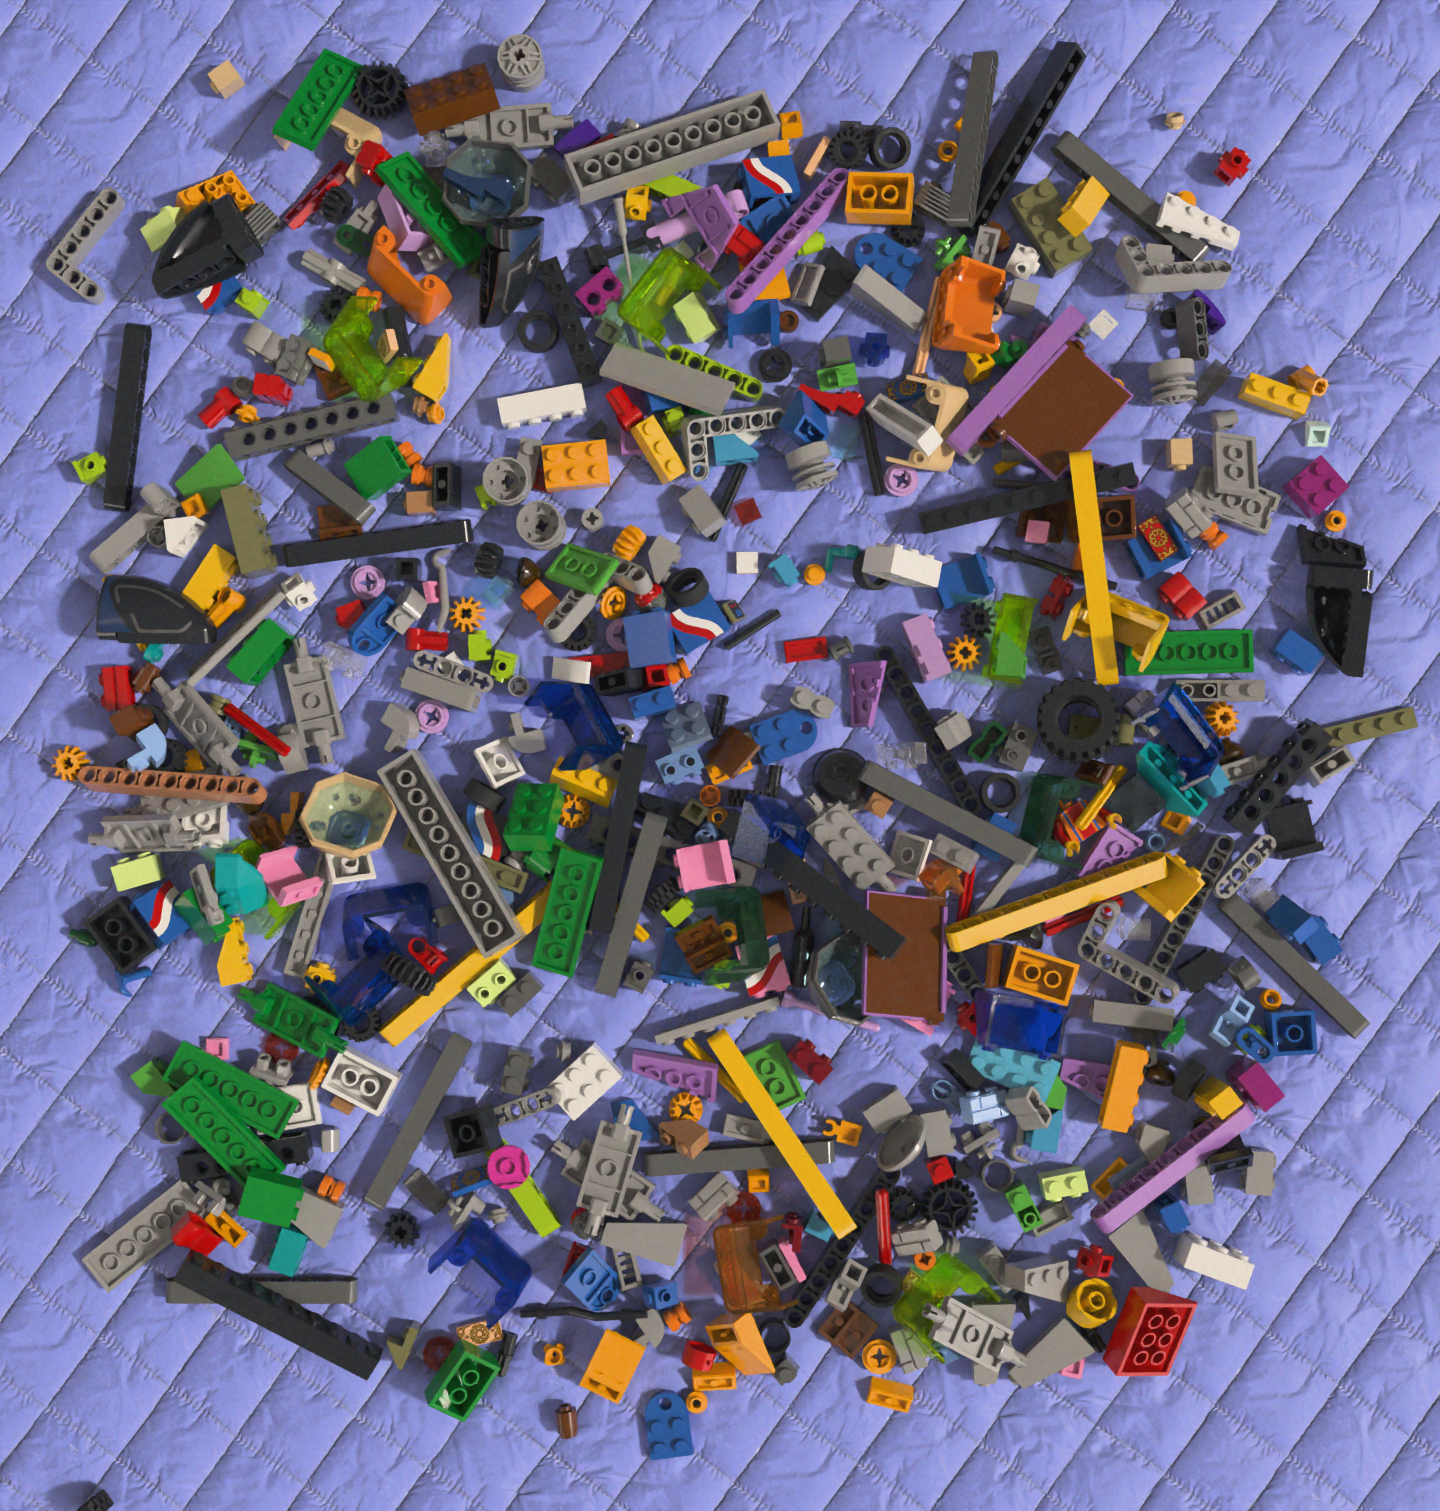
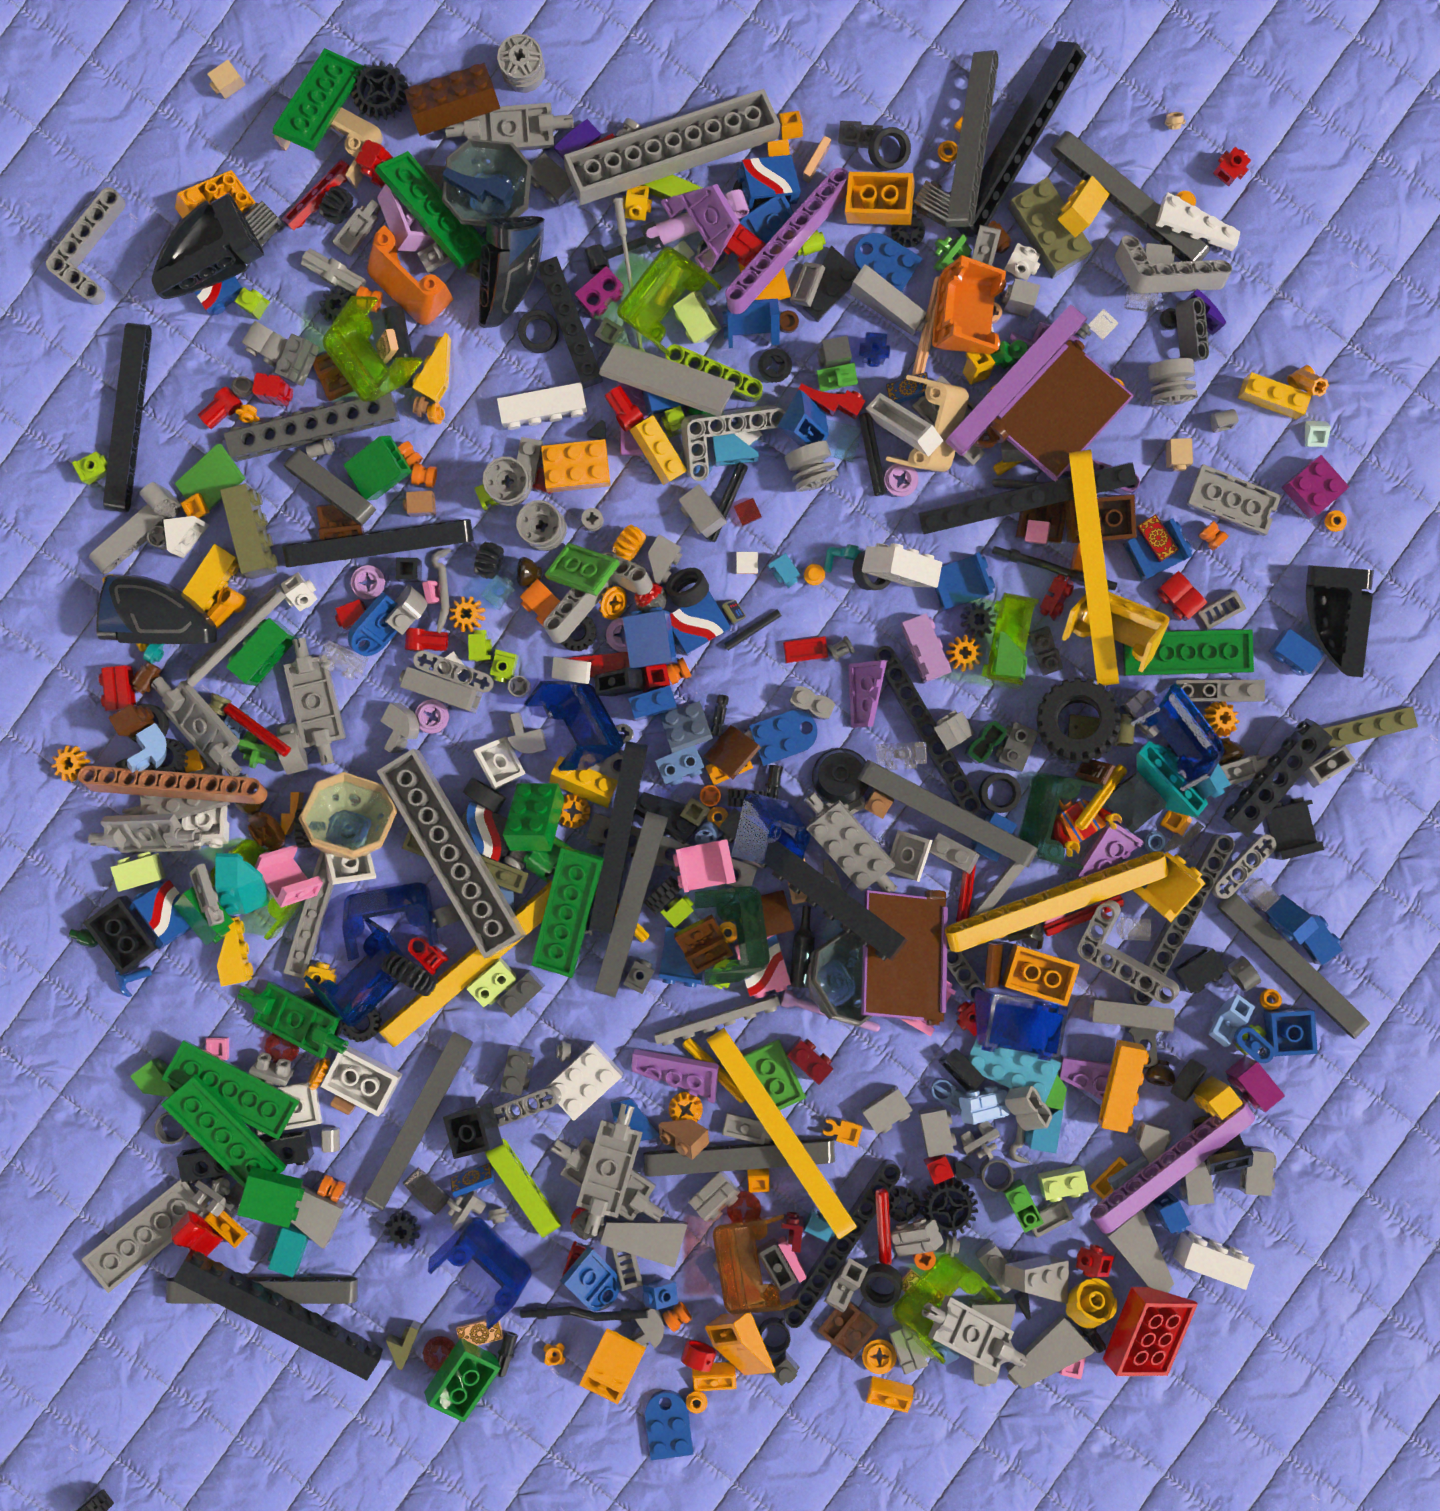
yellowish green brick [140,205,186,253] -> none
light orange tile [307,347,336,372] -> none
dark green plate [336,224,374,257] -> none
clear brick [420,131,451,167] -> none
black brick [432,462,462,511] -> none
dark pink tile [487,1144,530,1189] -> none
reddish brown brick [555,1403,579,1439] -> none
black tyre [828,127,869,171] -> none
light grey dish [876,1114,927,1172] -> none
clear orange brick [918,859,965,897] -> none
green piece [1161,1017,1187,1051] -> none
light grey brick [1164,487,1213,539] -> none
clear smoke slope [1193,359,1232,406] -> none
light grey plate [1212,431,1259,497] -> none
black wing [1296,524,1367,569] -> none

